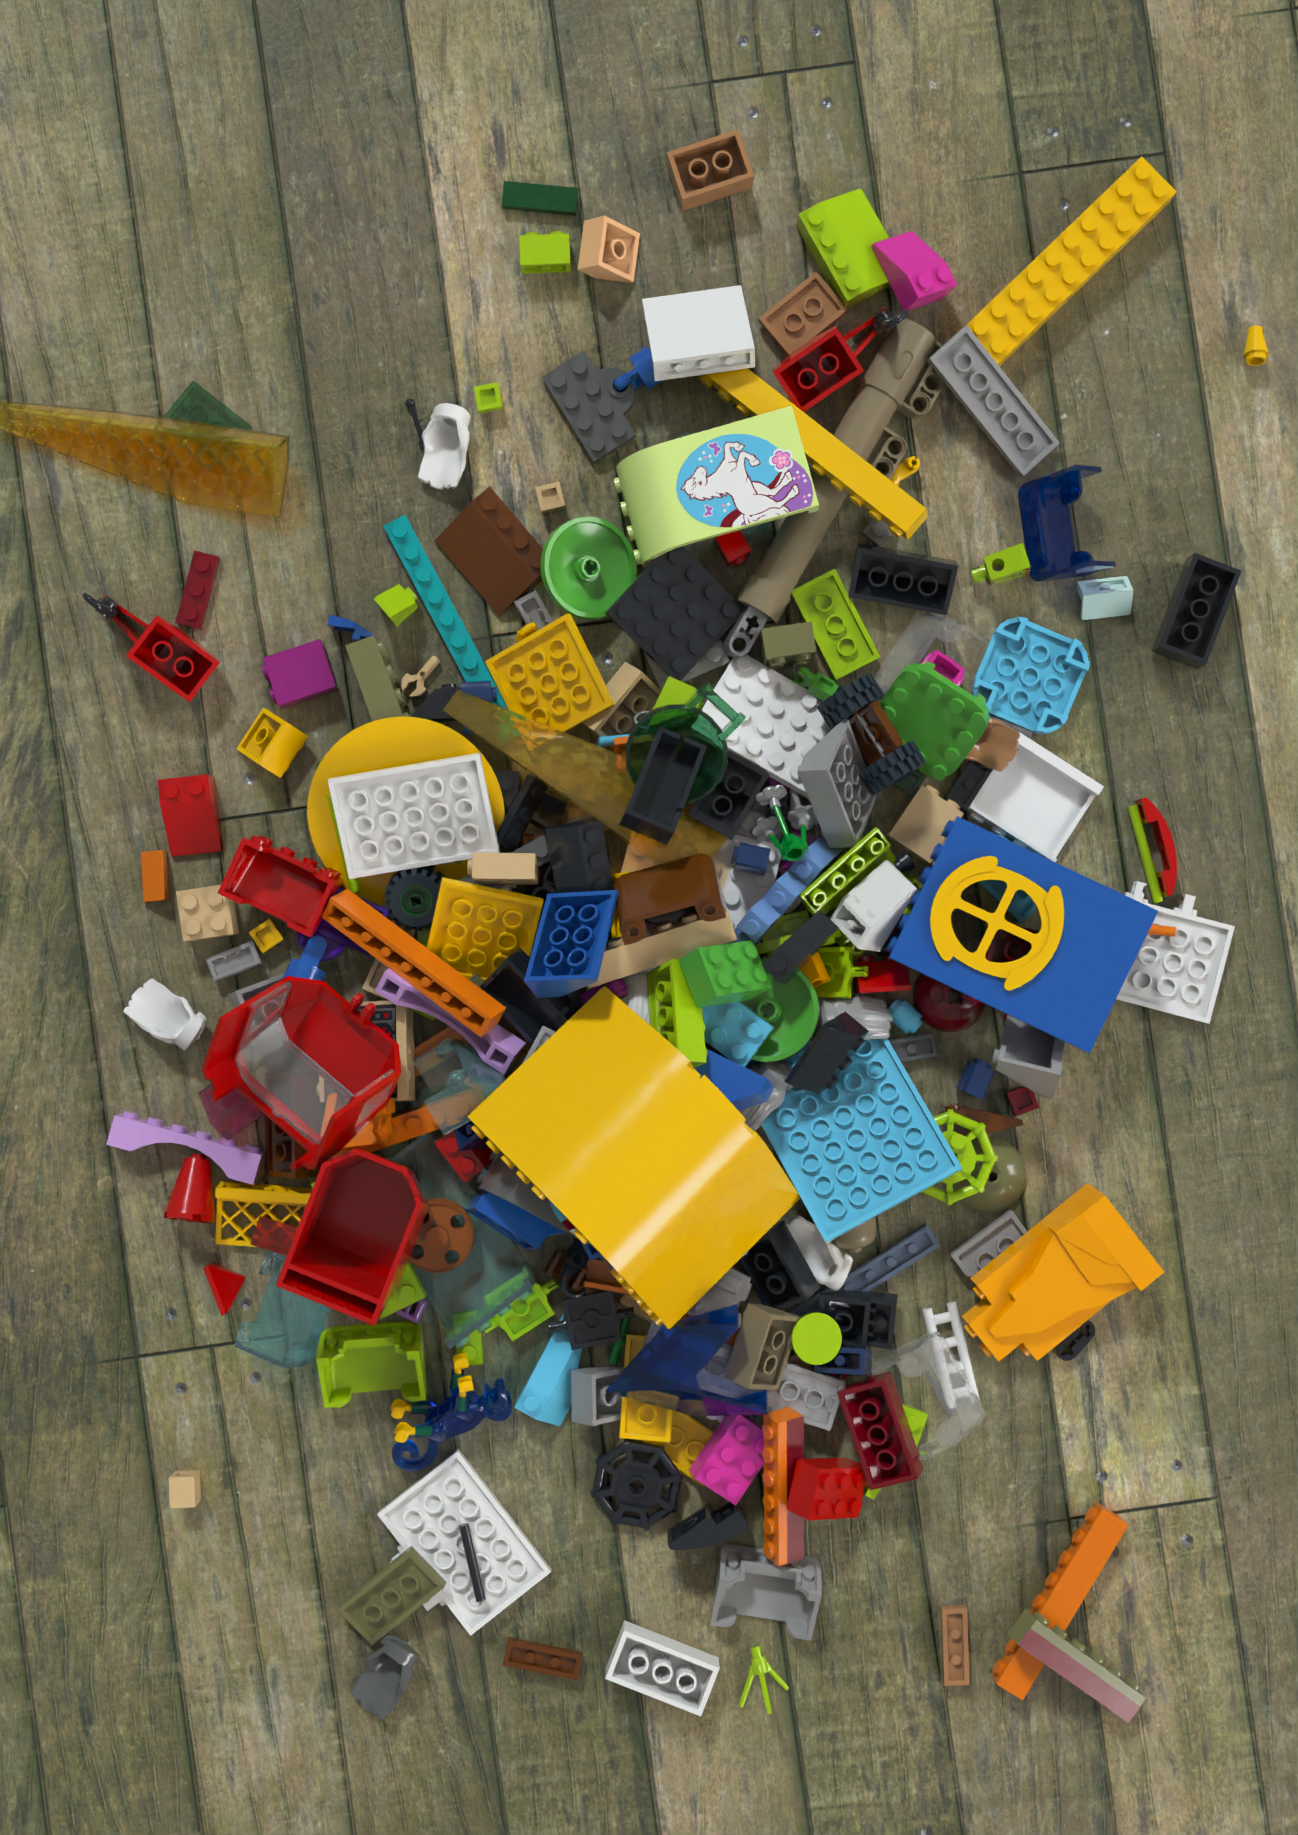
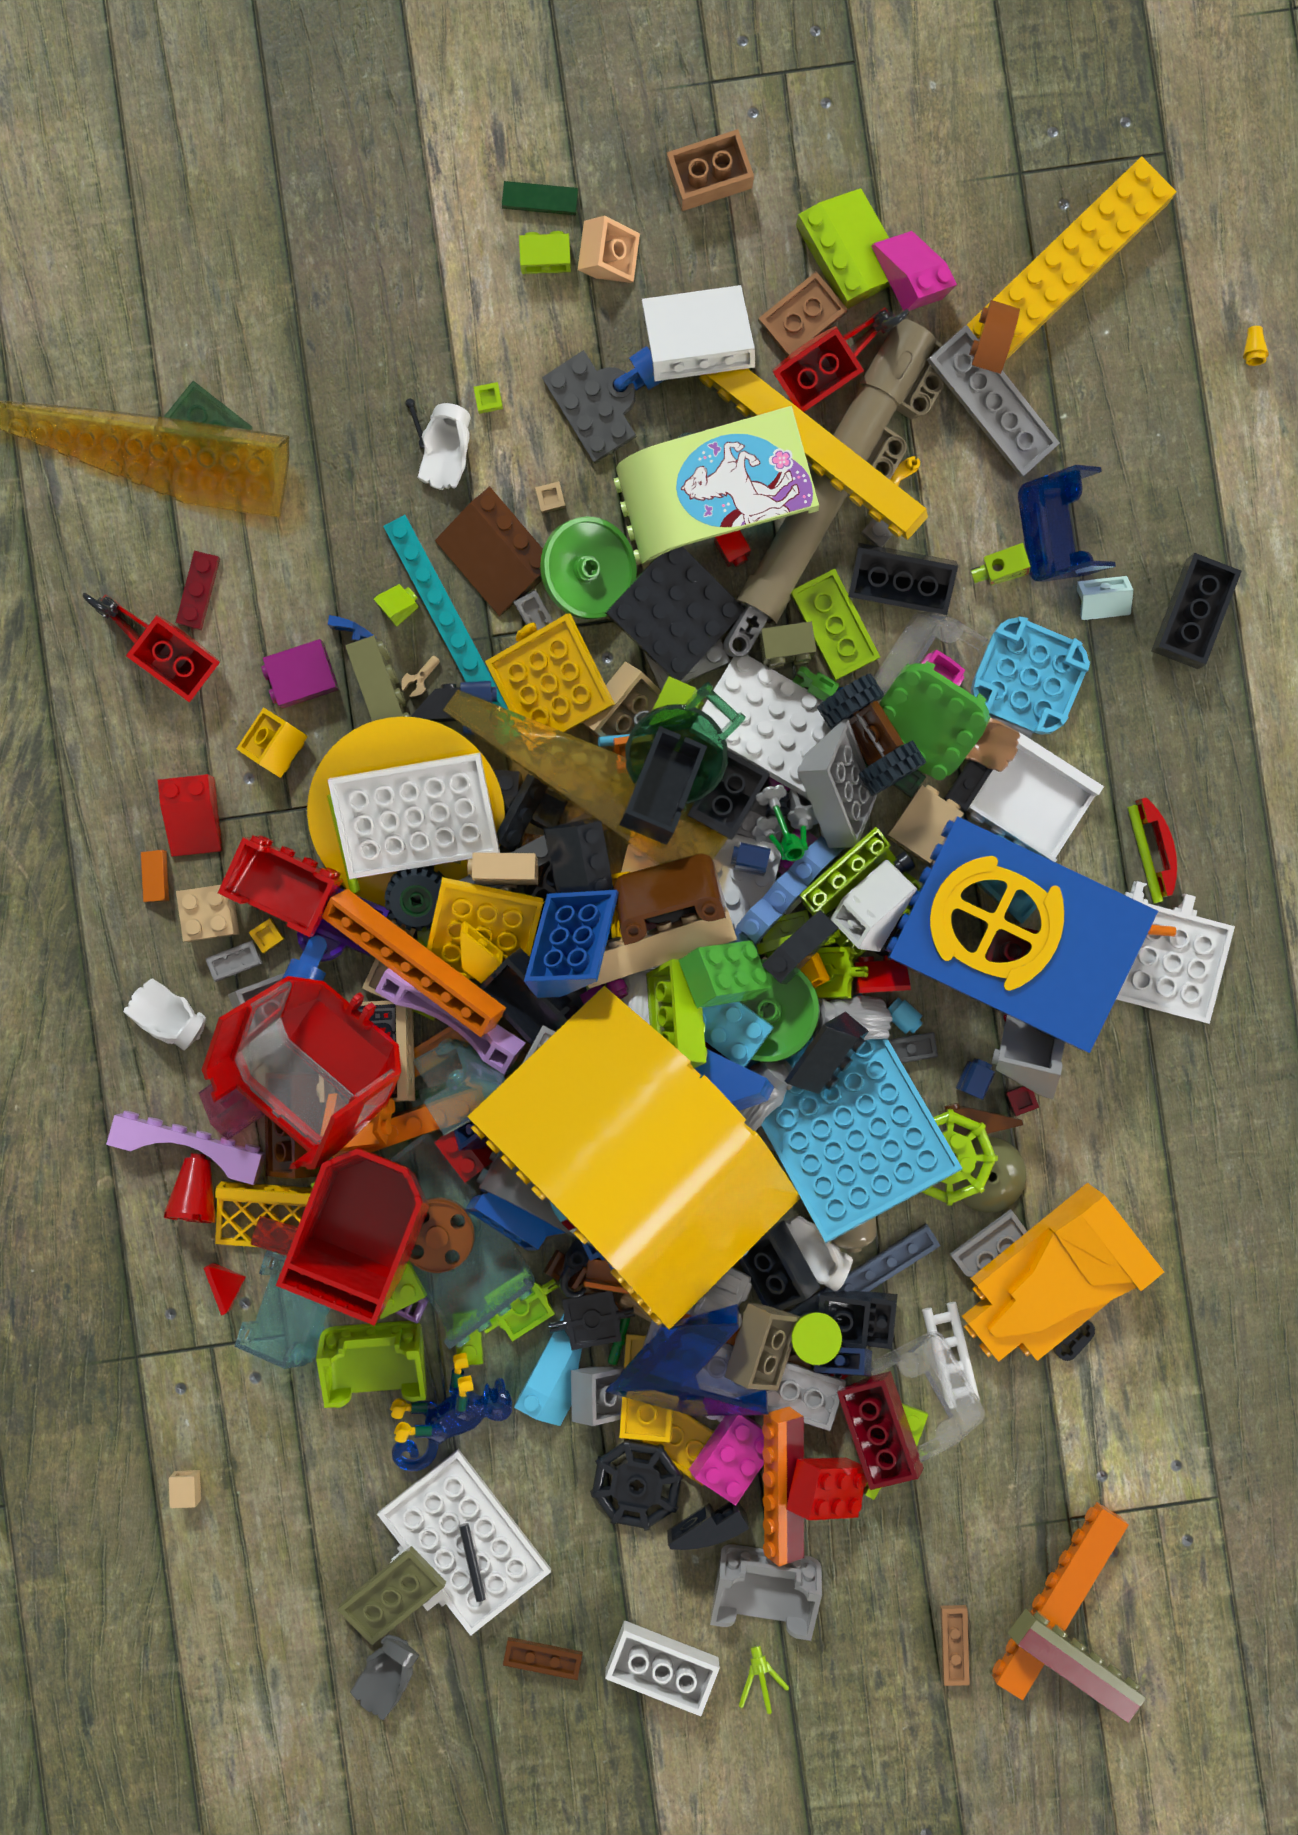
dark red piece [913,973,986,1033] -> none
none -> yellow slope [460,921,503,983]
none -> dark orange brick [969,300,1020,374]

